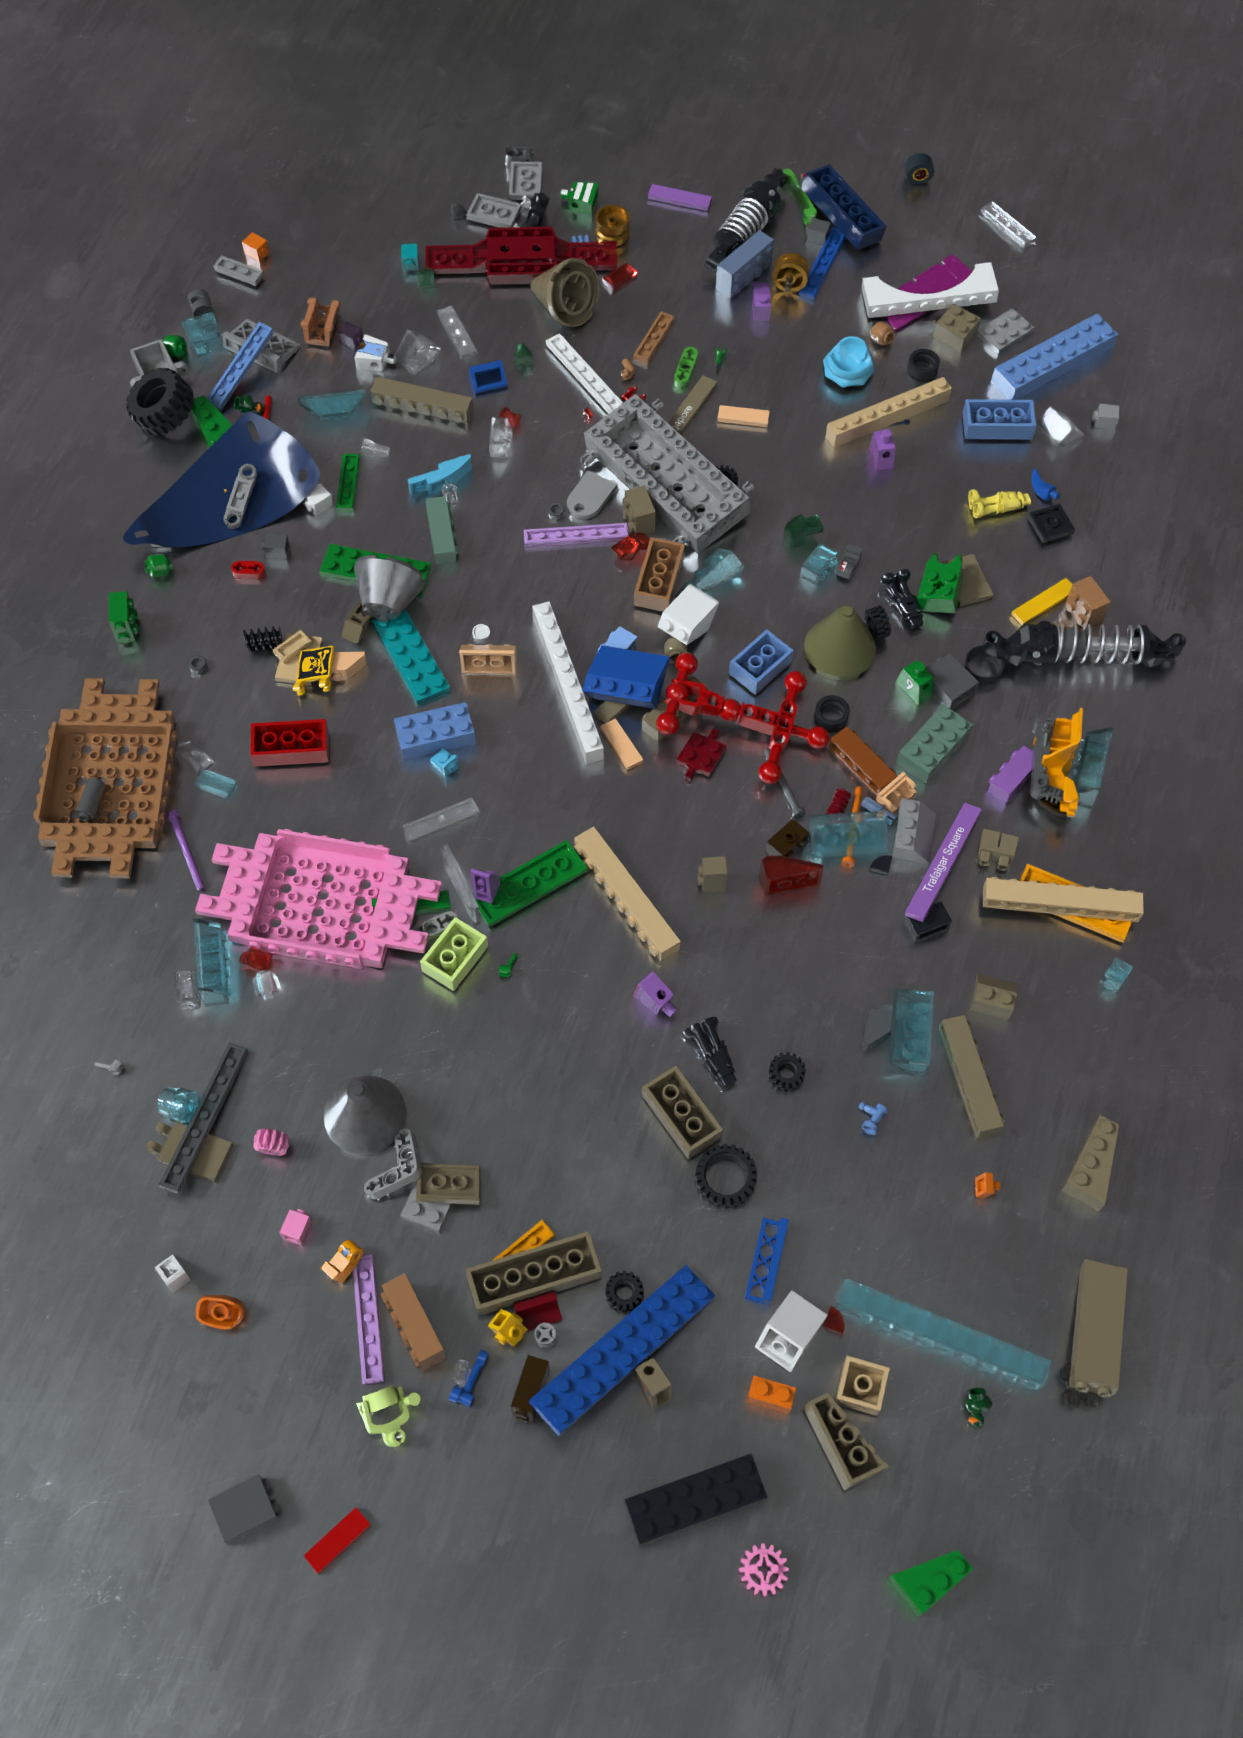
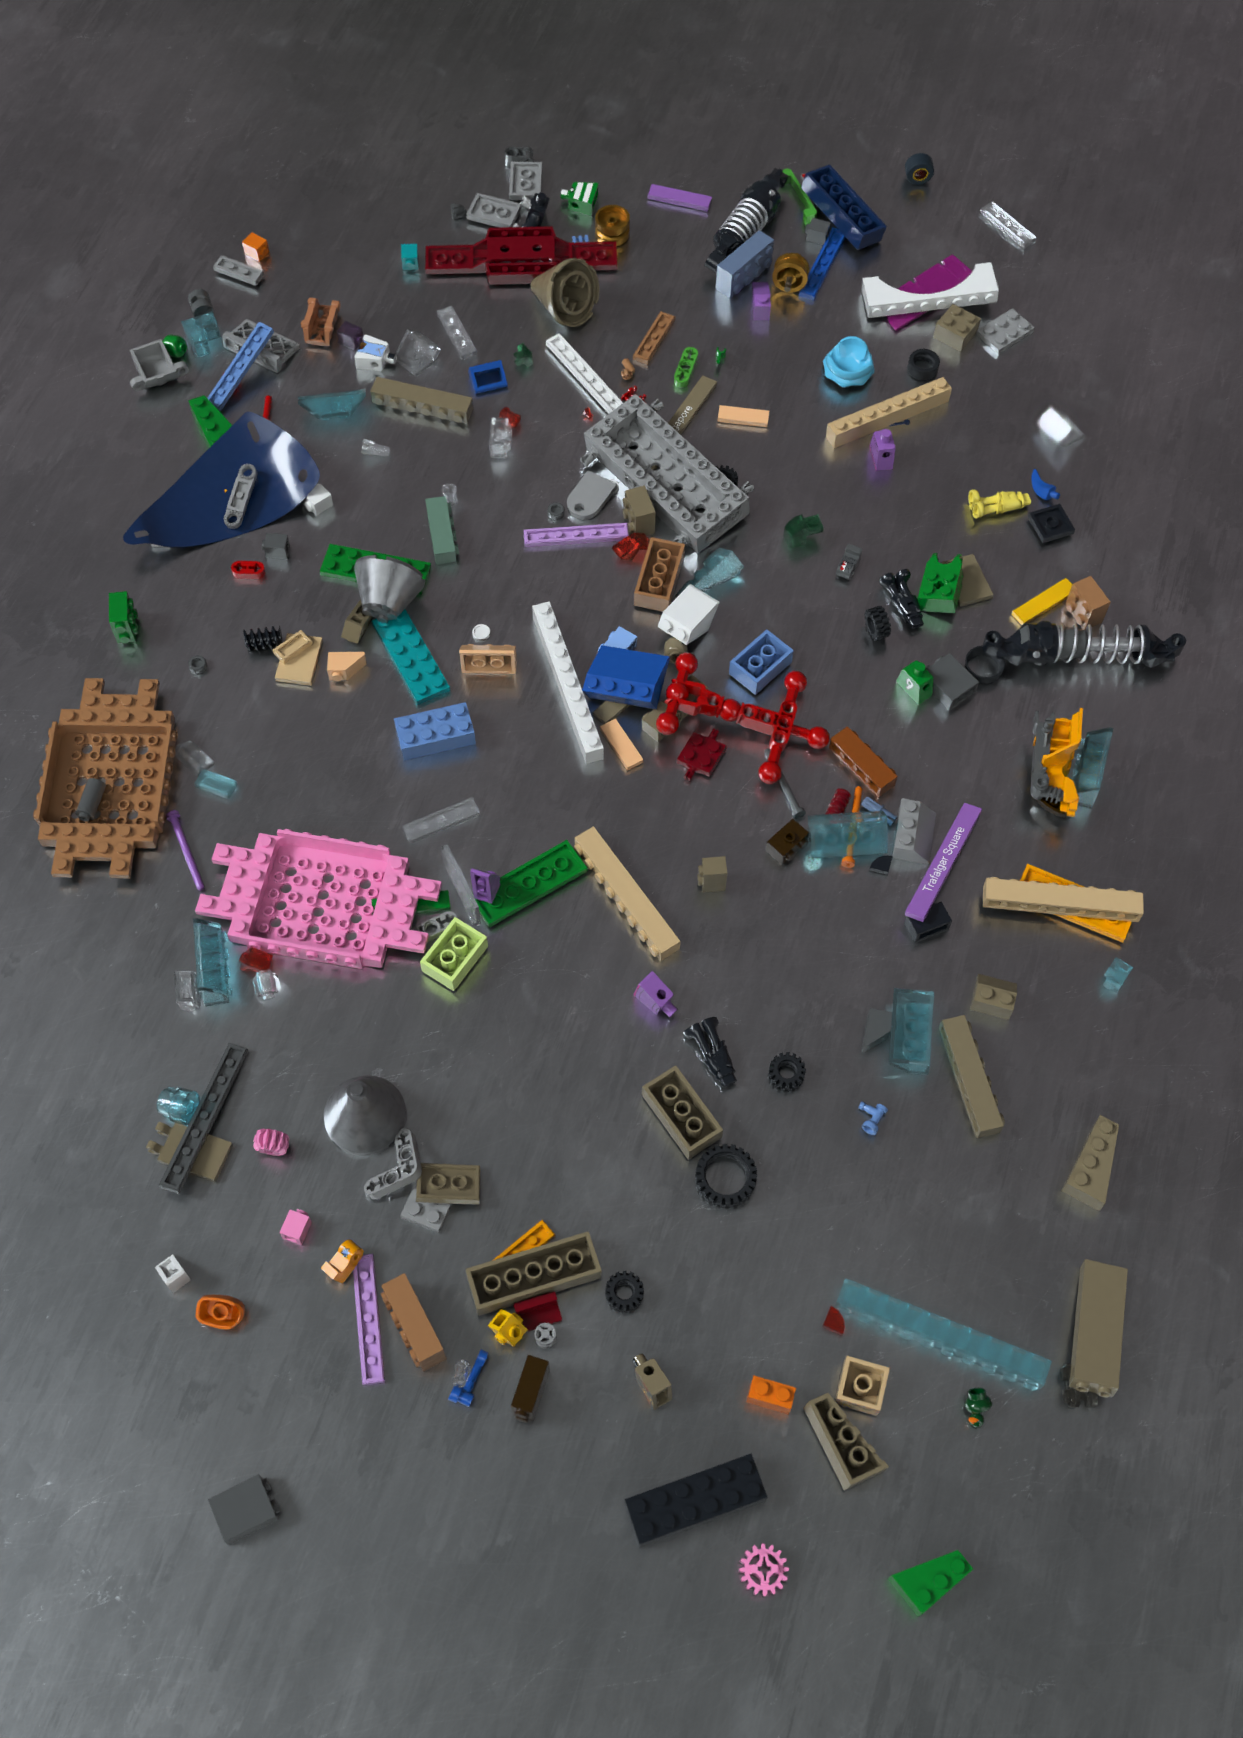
light grey hand [95,1060,124,1075] -> none
black tyre [126,368,194,435] -> none
green head [145,554,172,578] -> none
dark green animal [234,395,264,414] -> none
red brick [250,719,329,767] -> none
flag [293,646,334,696] -> none
red tile [303,1507,371,1574] -> none
green tile [336,453,360,512] -> none
yellowish green piece [356,1384,421,1447] -> none
medium azure slope [408,454,472,495] -> none
clear green tile [418,267,435,288] -> none
medium azure bracket [430,748,459,776] -> none
green hand [499,953,518,977] -> none
blue plate [529,1265,716,1436] -> none
clear red tile [602,263,637,291] -> none
blue fence [744,1218,789,1306] -> none
white slope [755,1290,828,1373] -> none
clear red slope [759,855,824,897] -> none
clear light blue brick [800,543,838,586] -> none
olive cone [804,606,876,681] -> none
black tyre [814,695,850,732] -> none
medium nougat head [870,322,895,346] -> none
light nougat hinge [876,772,916,814] -> none
sand green brick [896,704,973,784] -> none
medium blue brick [962,399,1036,440] -> none
orange tile [975,1172,1001,1199] -> none
dark tan hips [977,828,1019,871] -> none
medium lavender brick [988,745,1033,803] -> none
medium blue brick [991,314,1118,400] -> none
light grey brick [1092,404,1119,430] -> none

